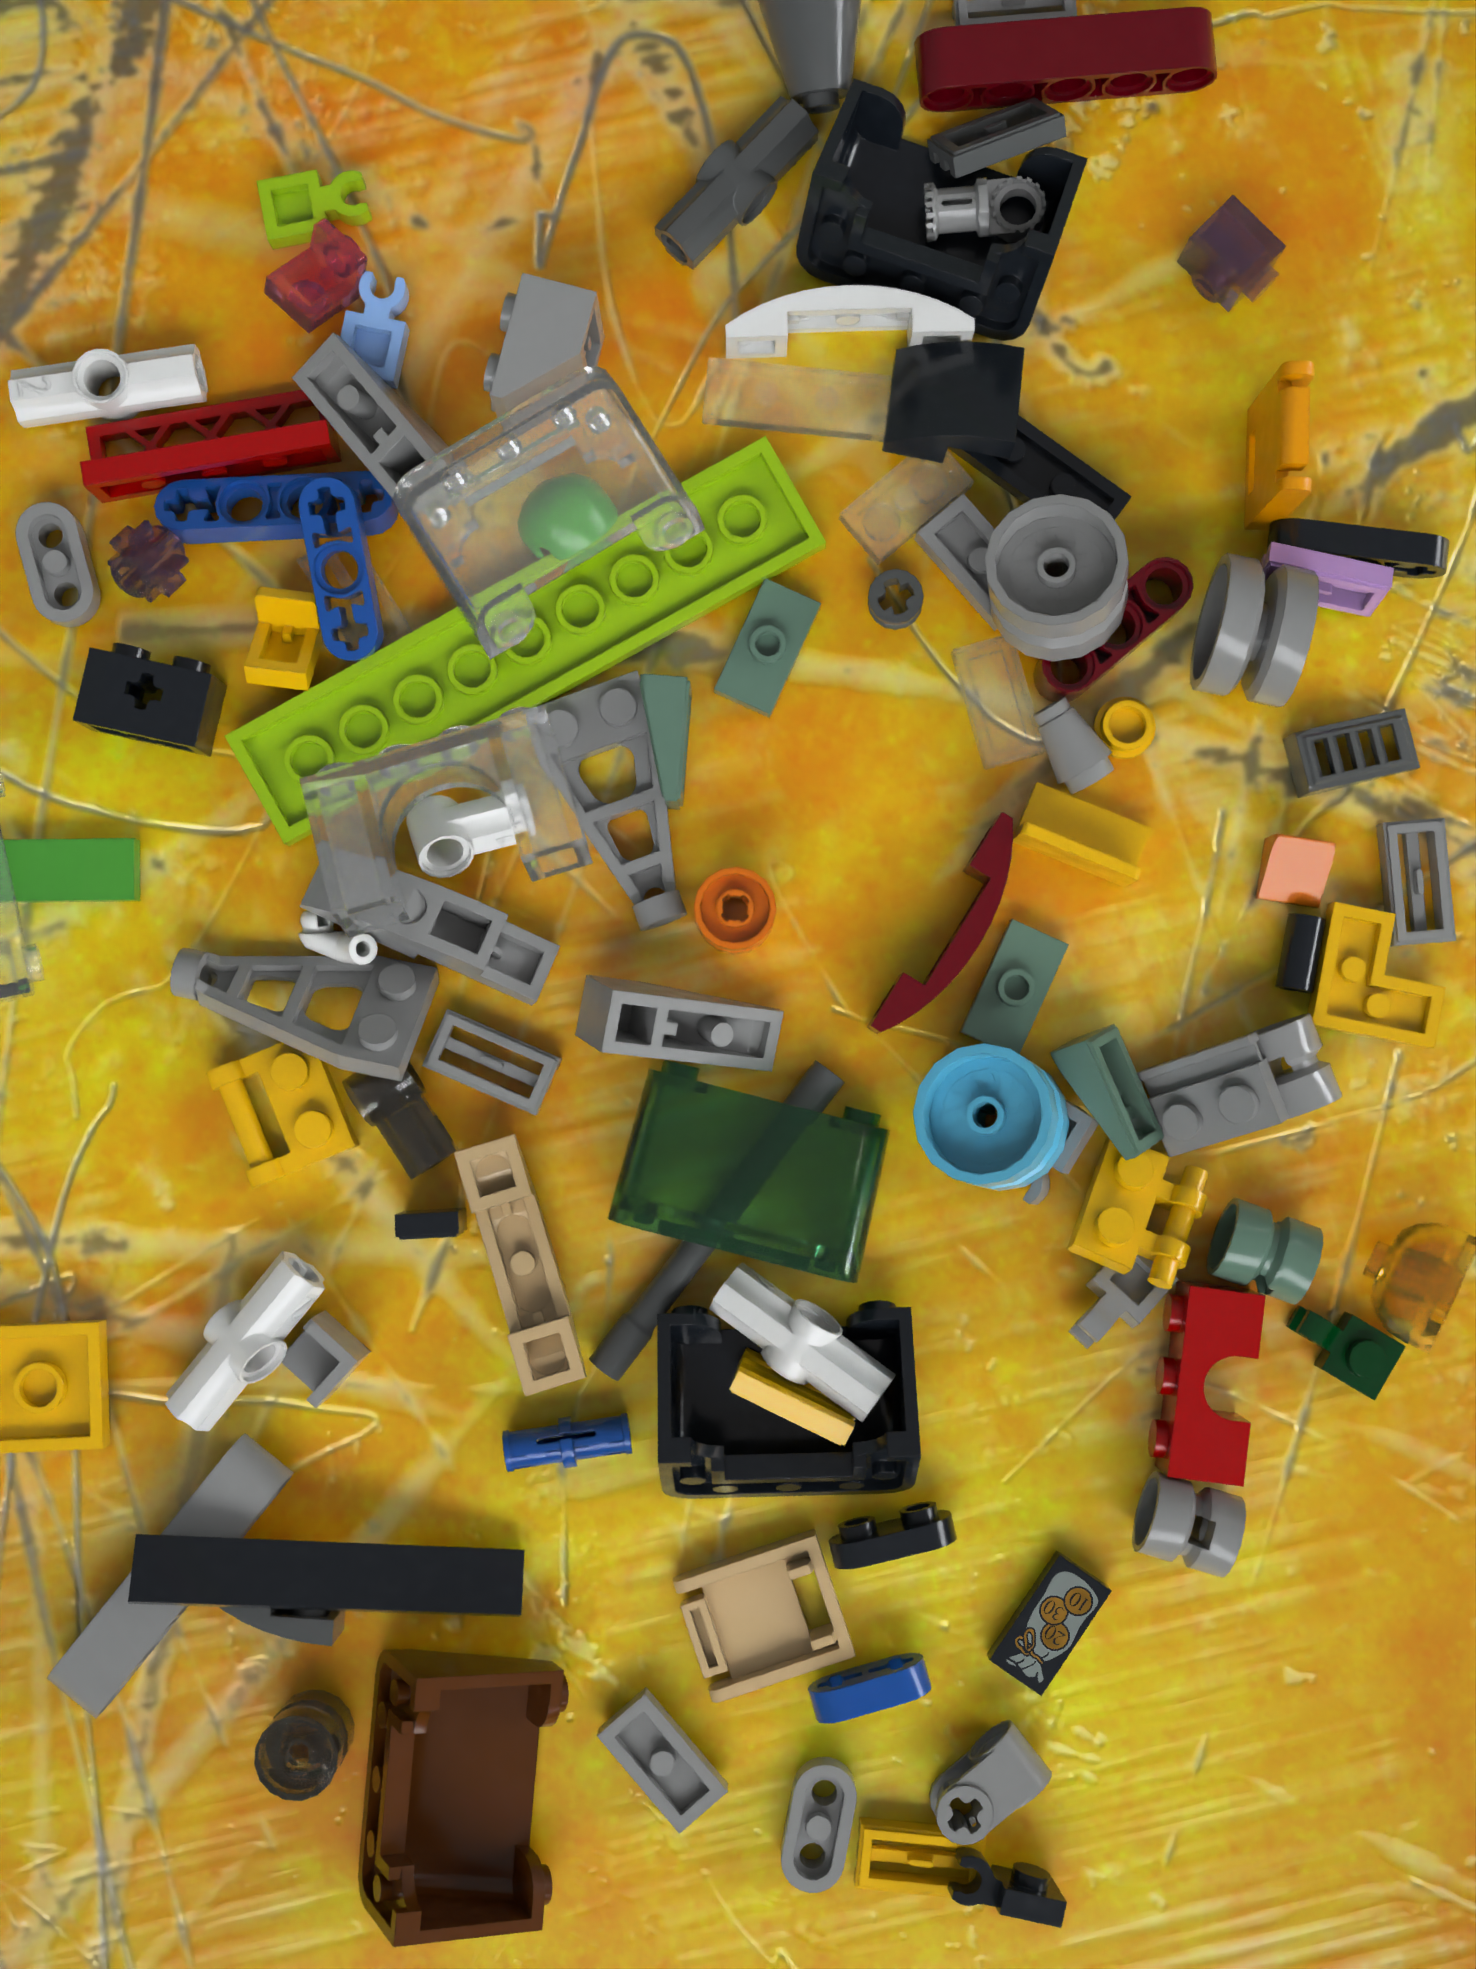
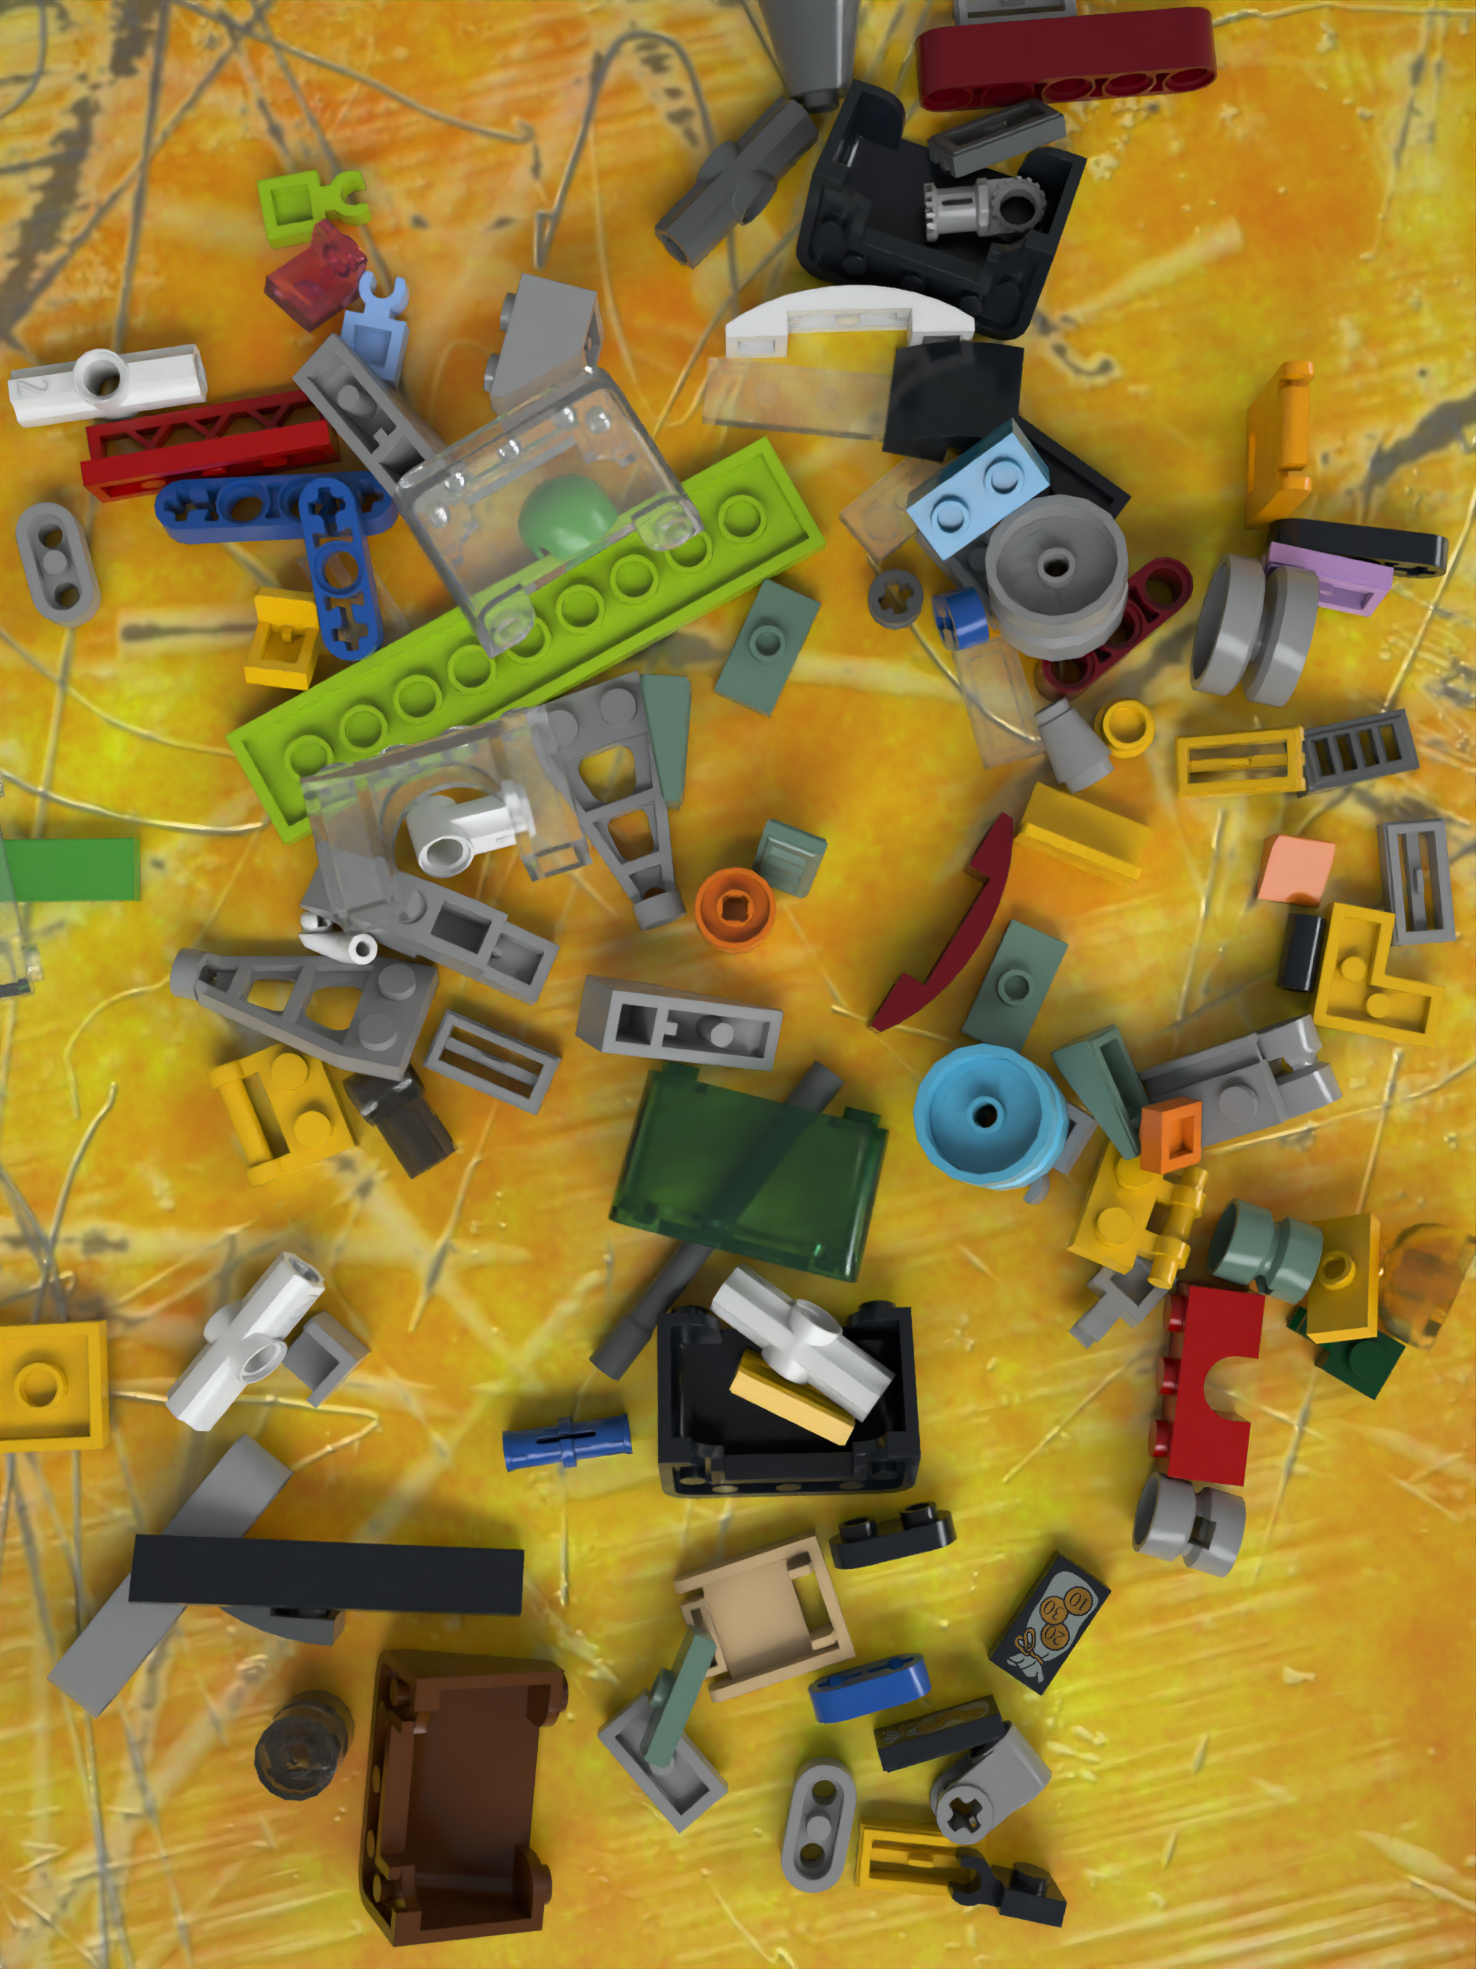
black brick [73,643,227,757] -> none
gear [107,520,189,602] -> none
black tile [395,1208,467,1240] -> none
tan slope [454,1134,587,1396] -> none
brick [1177,195,1286,312] -> none
none -> sand green plate [639,1624,717,1769]
none -> sand green slope [752,819,828,898]
none -> black tile [873,1694,1007,1773]
none -> dark azure brick [906,417,1050,561]
none -> blue beam [931,587,989,651]
none -> orange plate [1139,1096,1202,1175]
none -> yellow tile [1175,725,1306,800]
none -> yellow plate [1306,1212,1380,1344]

